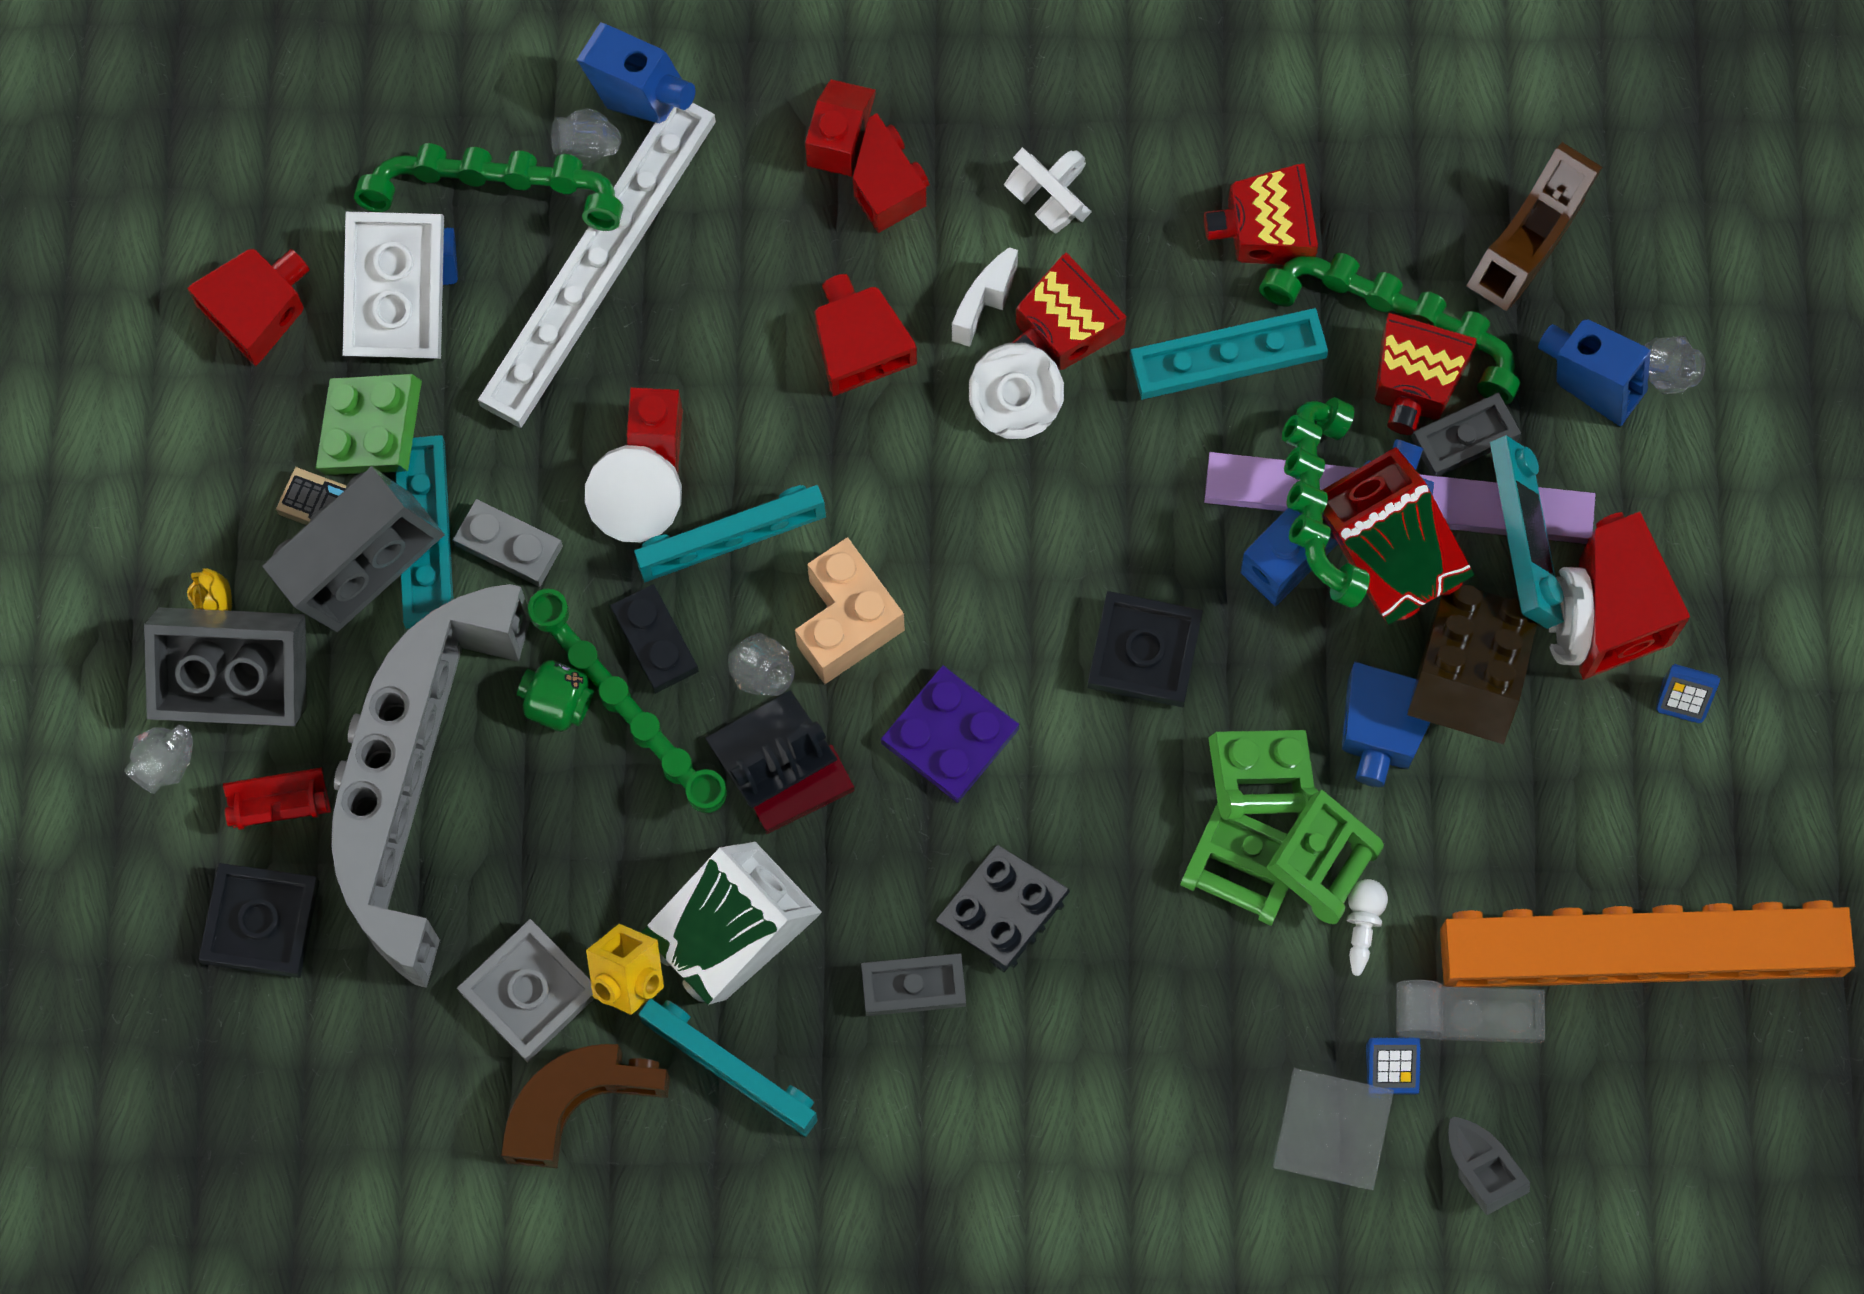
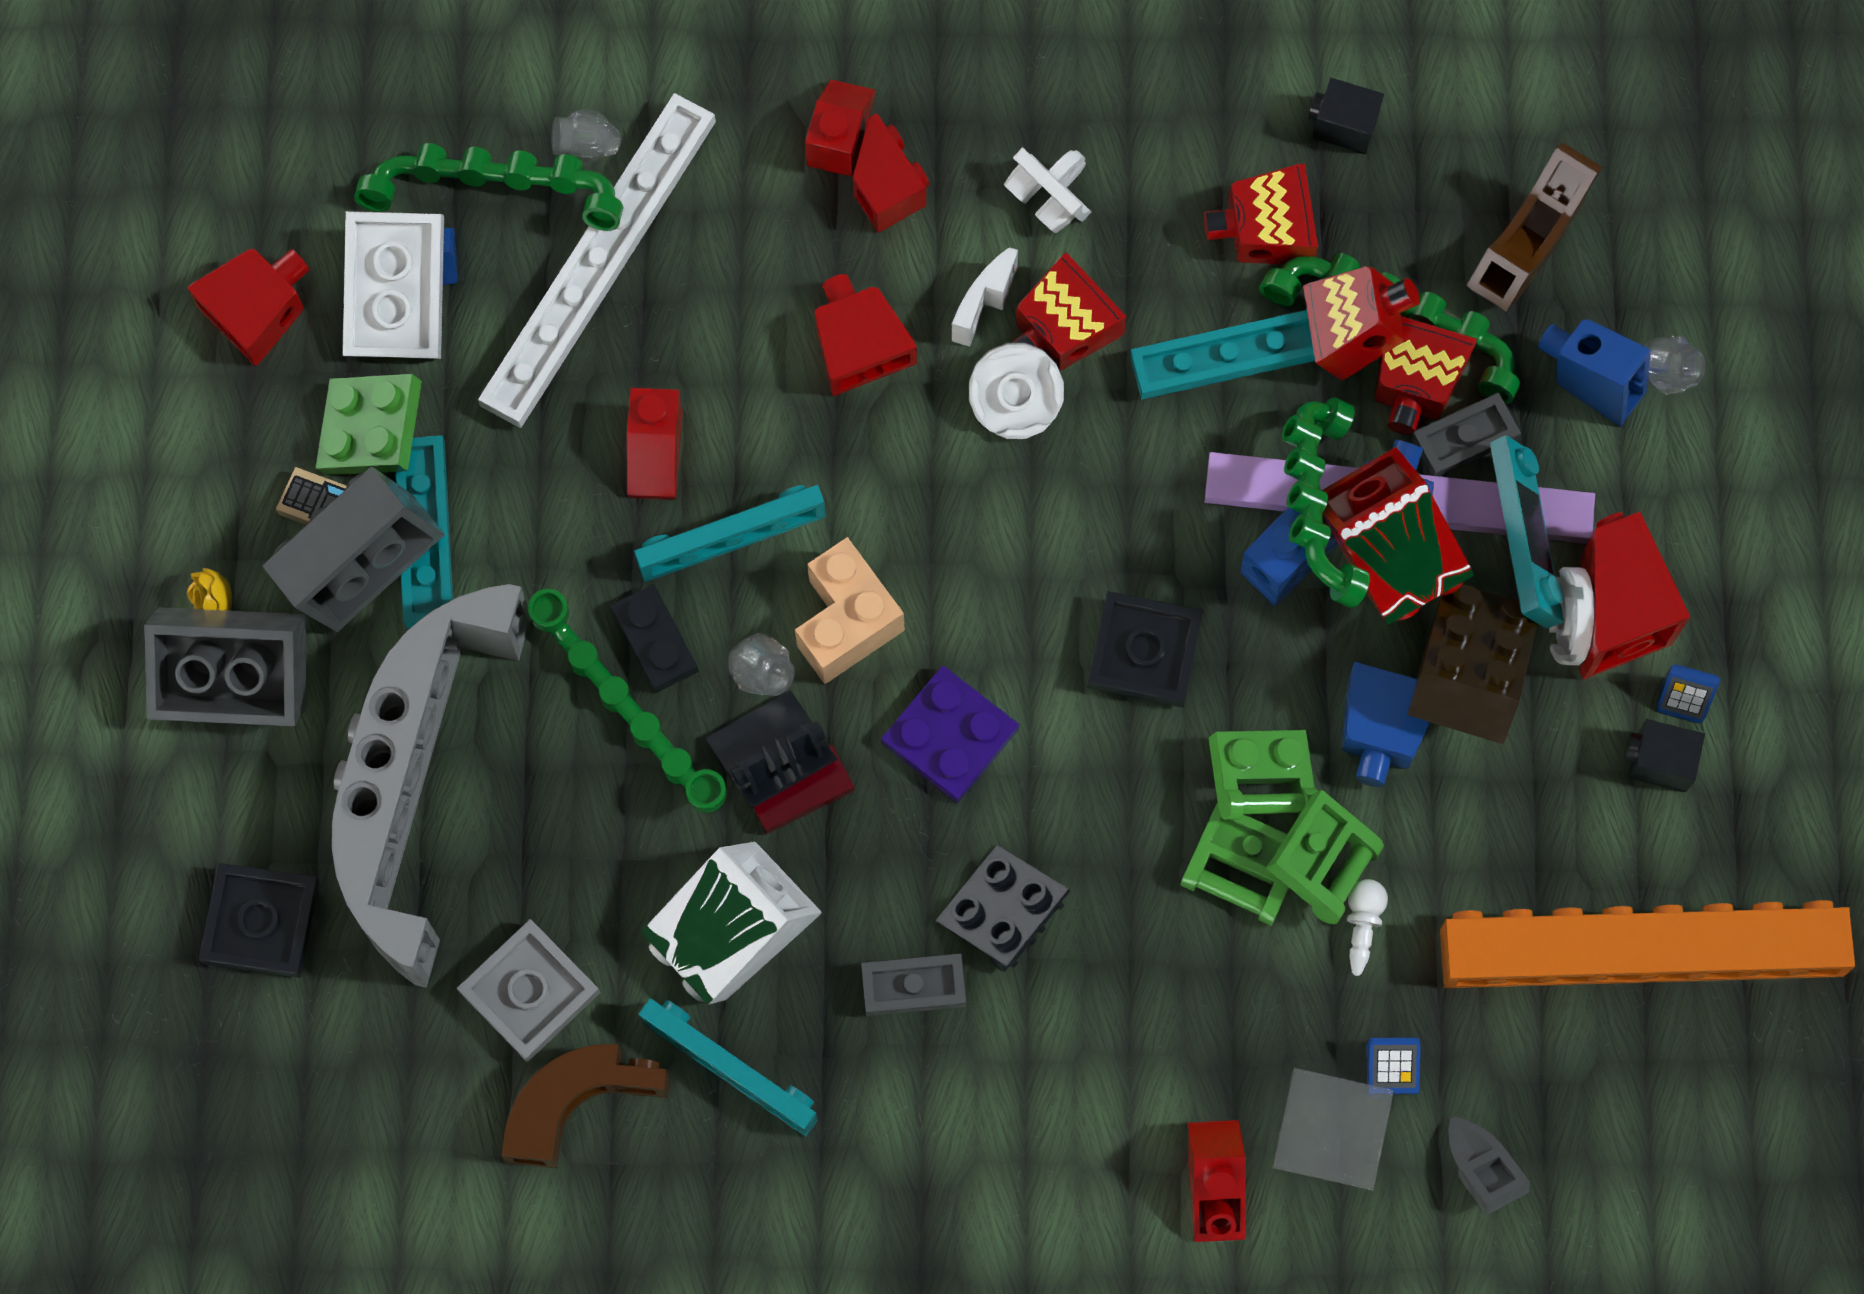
clear rock [124,724,193,794] -> none
red hinge [223,767,331,830] -> none
light grey plate [453,499,563,587] -> none
green head [517,660,594,732] -> none
blue torso [577,22,696,124] -> none
white tile [585,445,682,543] -> none
yellow brick [586,924,664,1015] -> none
clear plate [1396,980,1545,1043] -> none
none -> red slope [1188,1120,1246,1242]
none -> red torso [1303,267,1420,381]
none -> black brick [1308,77,1384,154]
none -> black brick [1624,719,1705,792]

